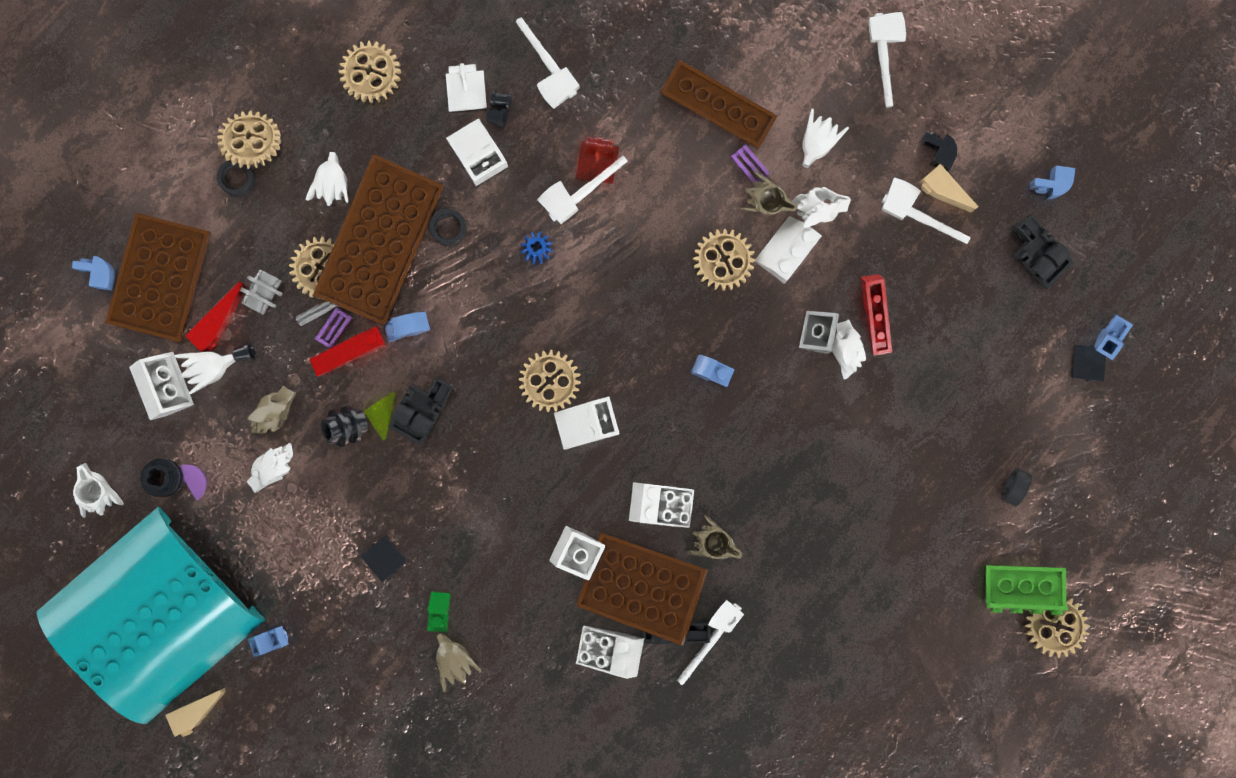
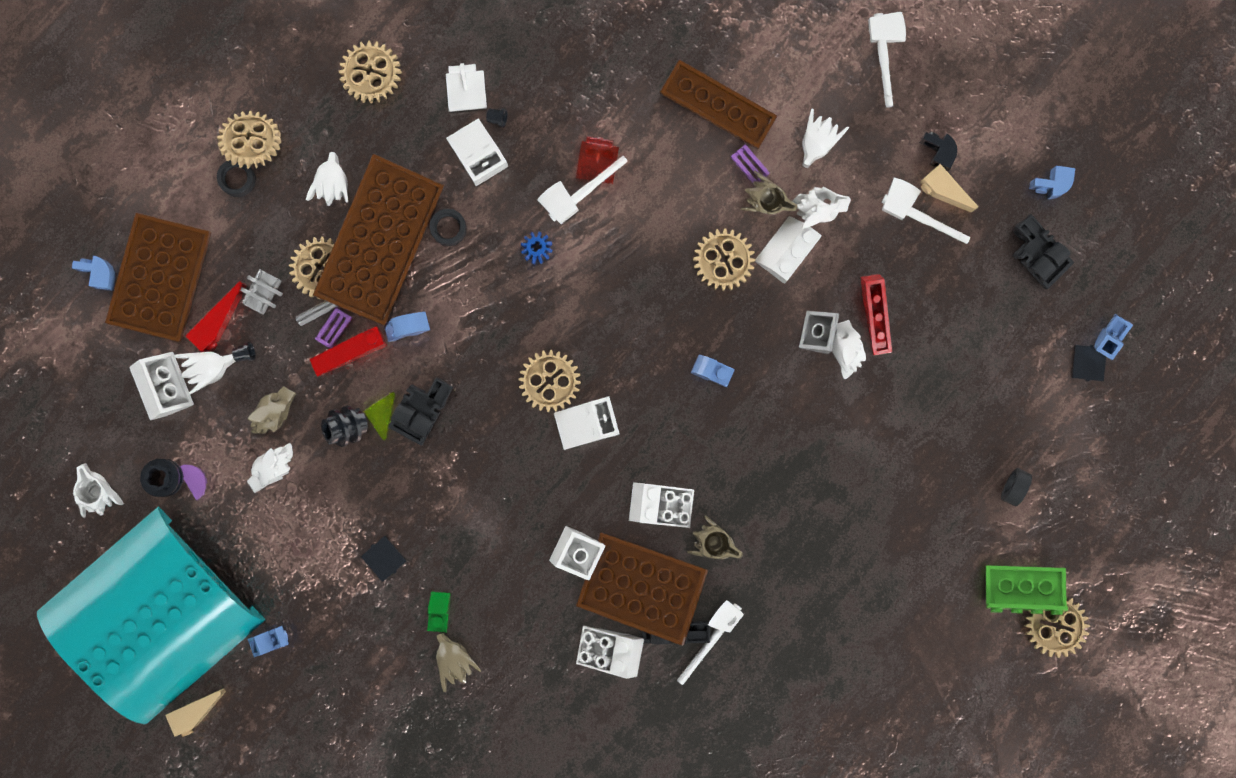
black bush [490,90,512,110] -> none
white piece [516,17,580,109] -> none

